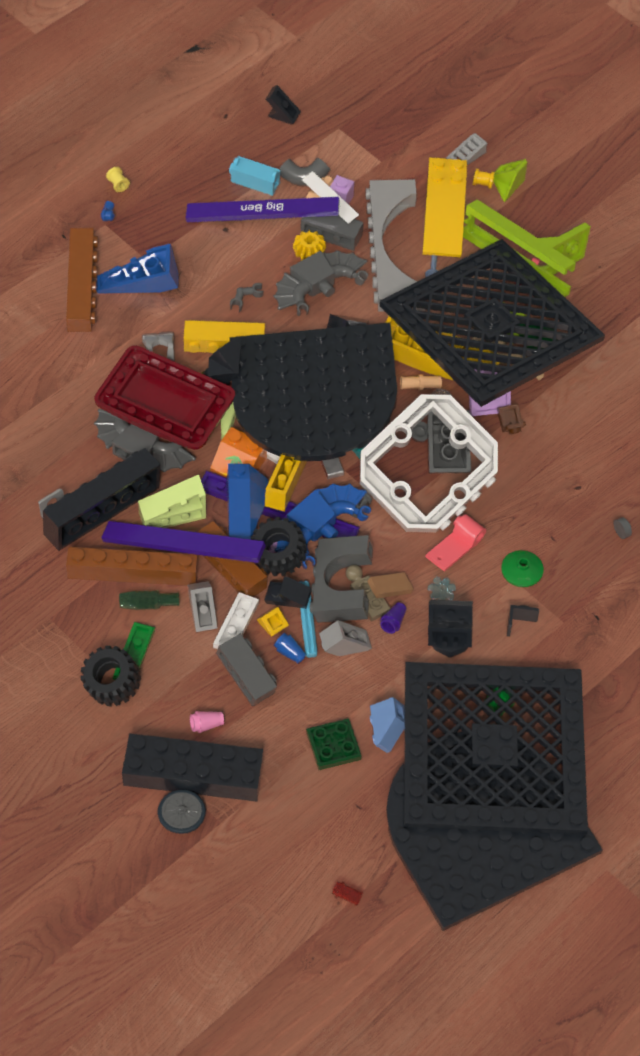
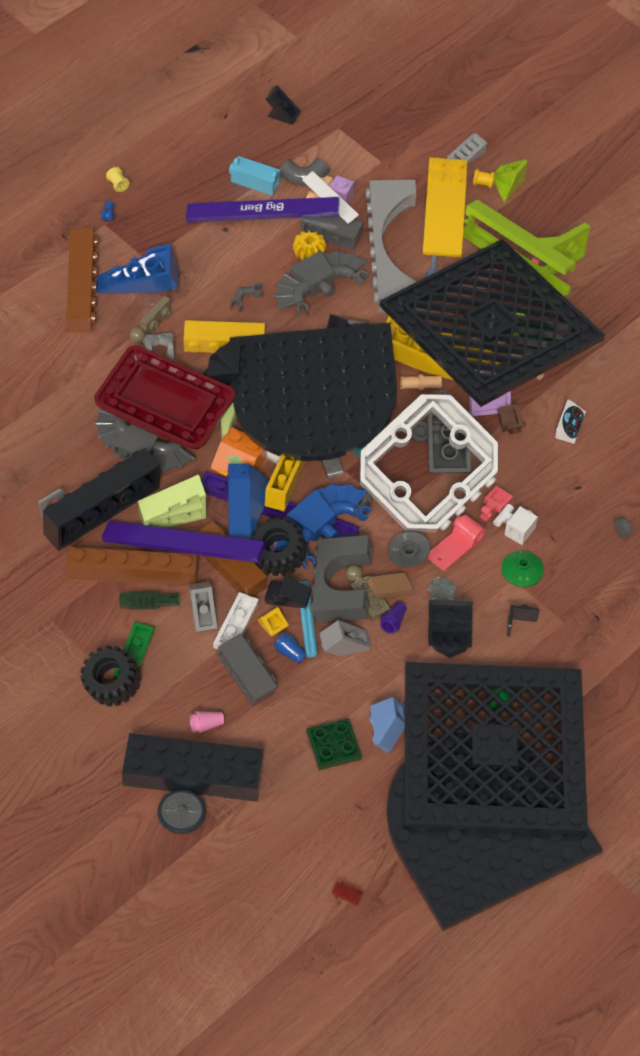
none -> dark tan plate [129,296,171,343]
none -> dark grey dish [388,531,430,568]
none -> coral plate [479,485,513,522]
none -> white brick [493,504,538,545]
none -> slope [555,400,586,444]

